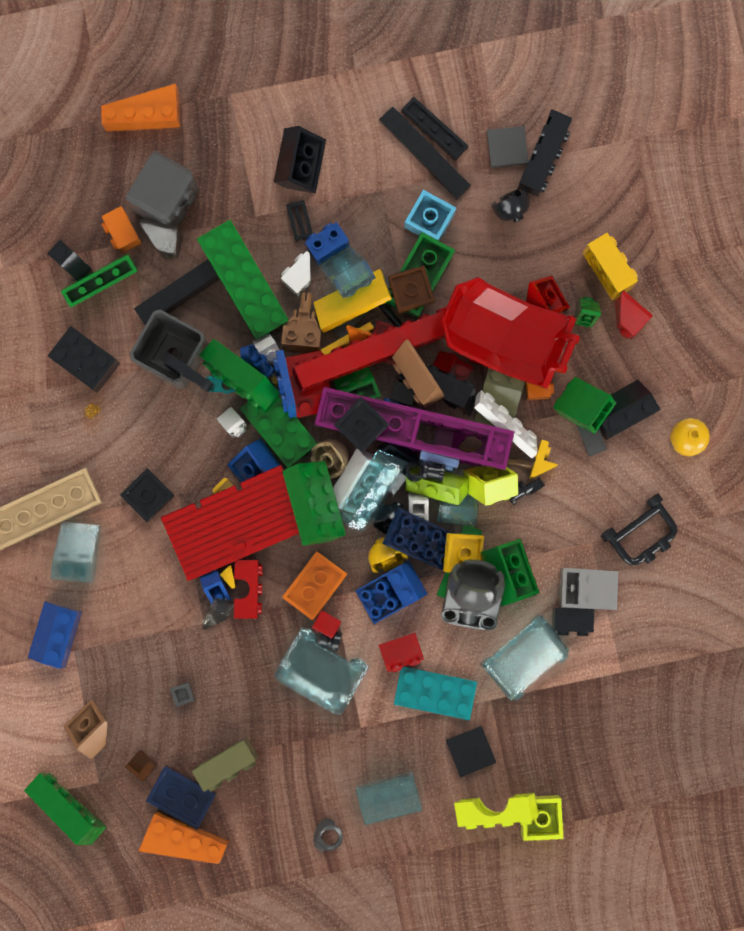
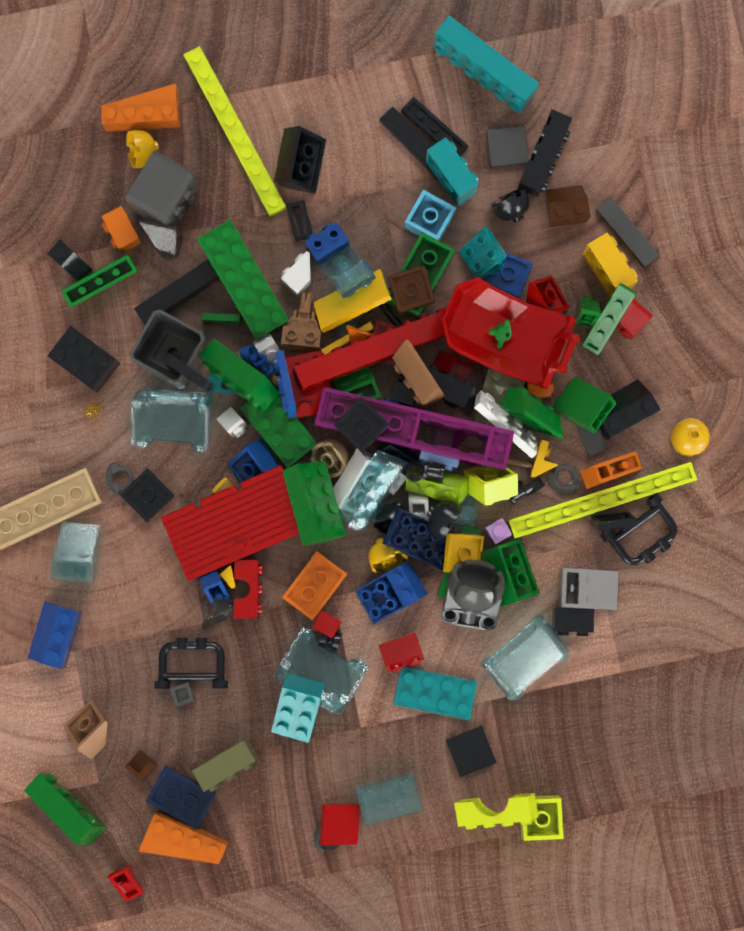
none -> dark grey piece [106,463,133,495]
none -> red slope [107,865,144,902]
none -> yellow cylinder [126,130,159,169]
none -> clear light blue windscreen [131,389,213,451]
none -> black bar [154,638,228,689]
none -> neon yellow plate [183,46,286,217]
none -> green tile [201,313,242,325]
none -> brick [271,673,325,743]
none -> red tile [319,804,360,846]
none -> teal brick [426,137,479,207]
none -> black cylinder [426,501,463,541]
none -> teal brick [434,16,539,114]
none -> teal plate [459,226,507,279]
none -> lavender brick [484,518,512,545]
none -> blue tile [485,252,533,298]
none -> green piece [489,320,512,349]
none -> green slope [500,386,563,439]
none -> neon yellow plate [508,462,697,539]
none -> reddish brown slope [545,185,590,227]
none -> dark grey piece [547,464,579,494]
none -> orange slope [580,451,643,489]
none -> plate [582,282,637,355]
none -> black plate [591,511,637,533]
none -> dark grey tile [596,197,659,268]

